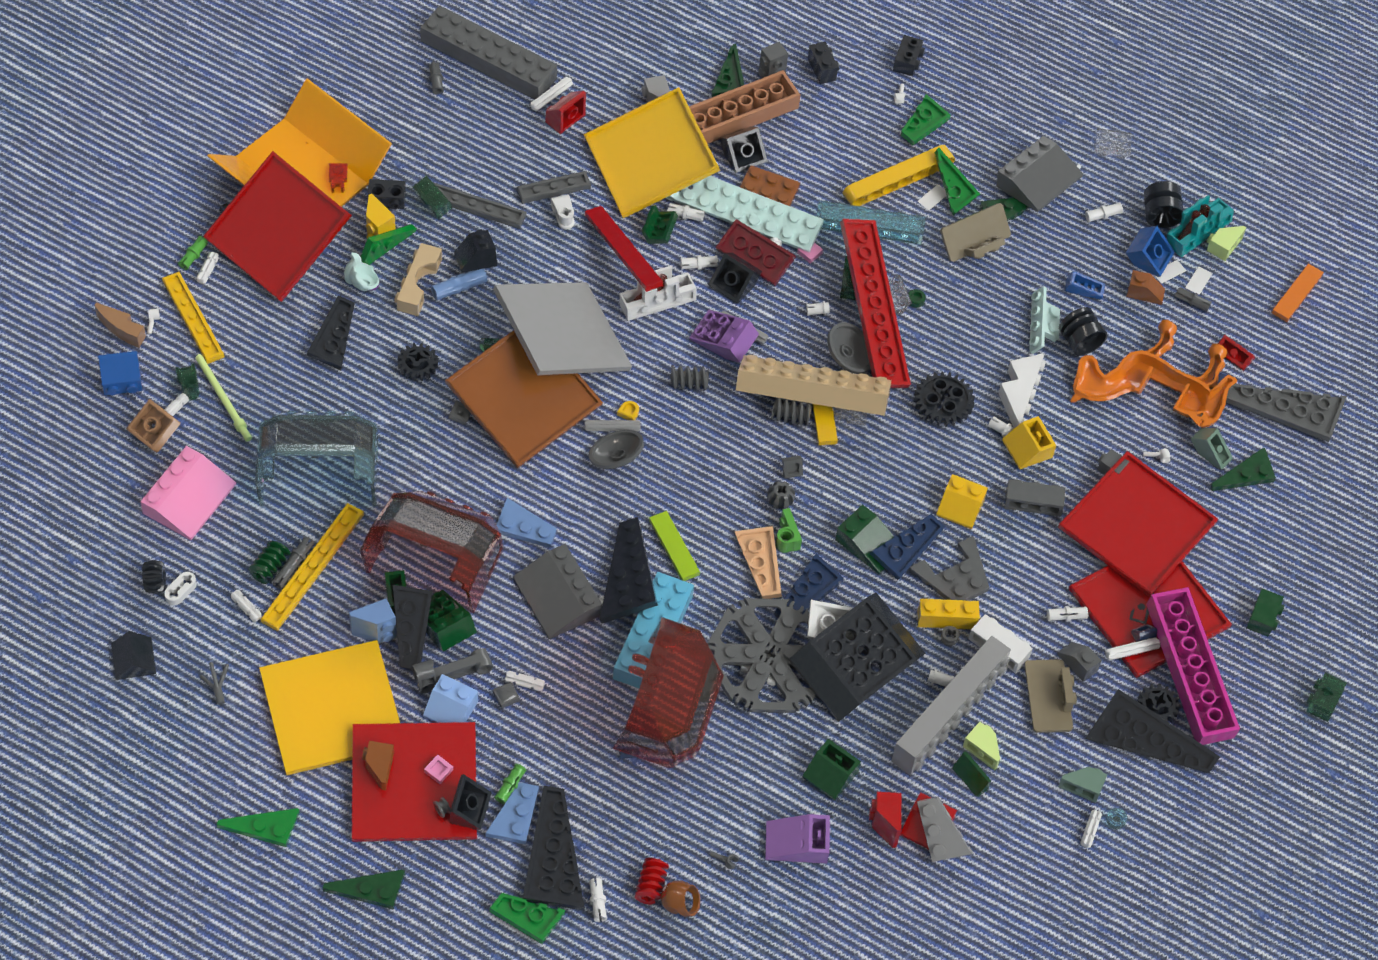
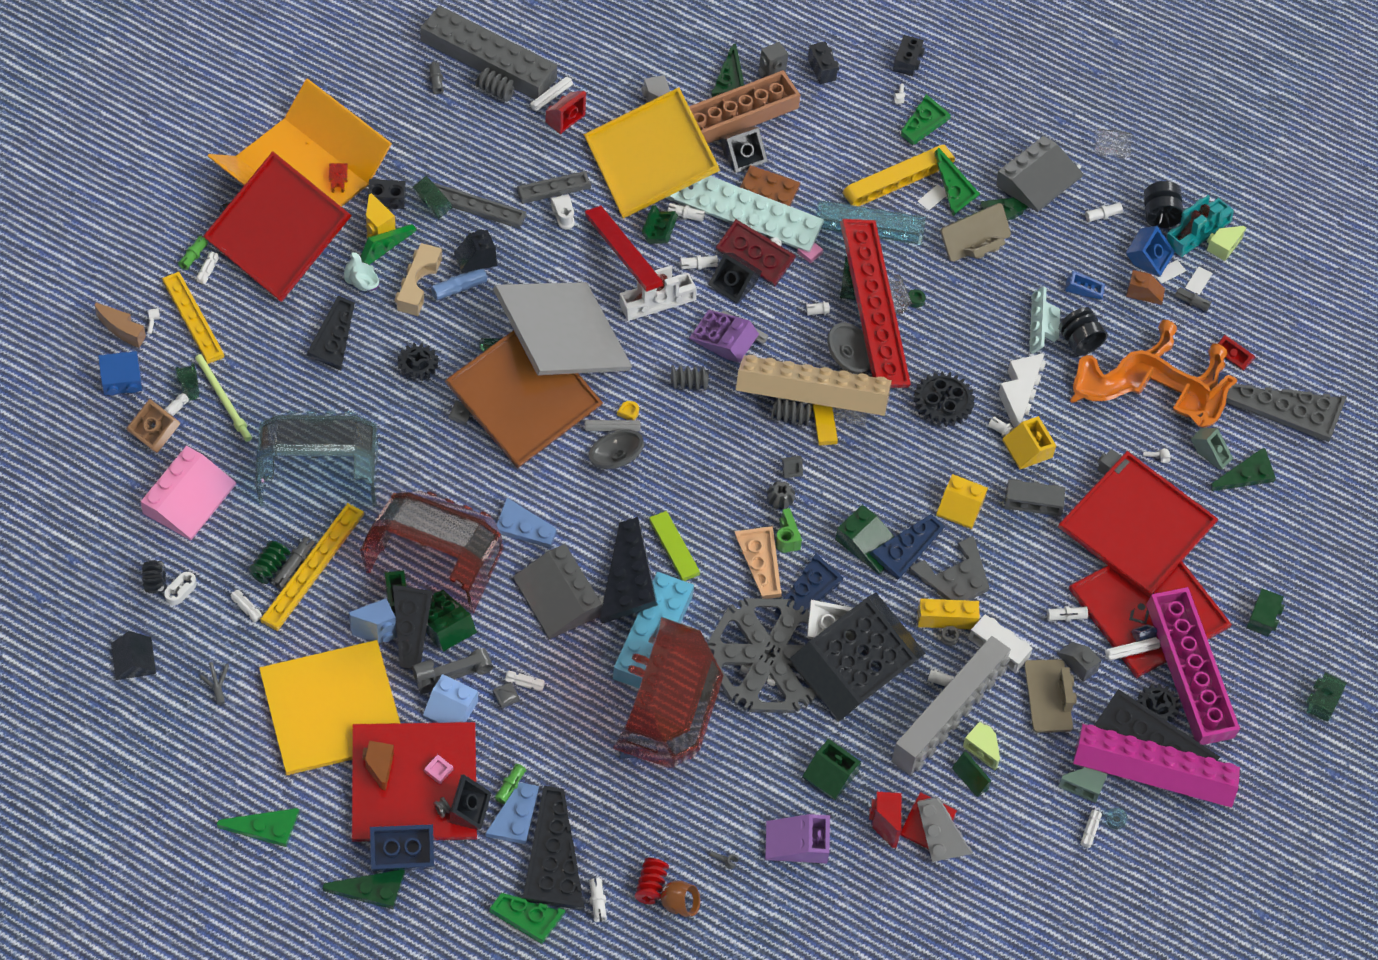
orange tile [1272,263,1324,322] -> none
none -> dark blue brick [370,824,435,872]
none -> dark grey piece [475,68,515,102]
none -> dark pink brick [1073,724,1240,808]

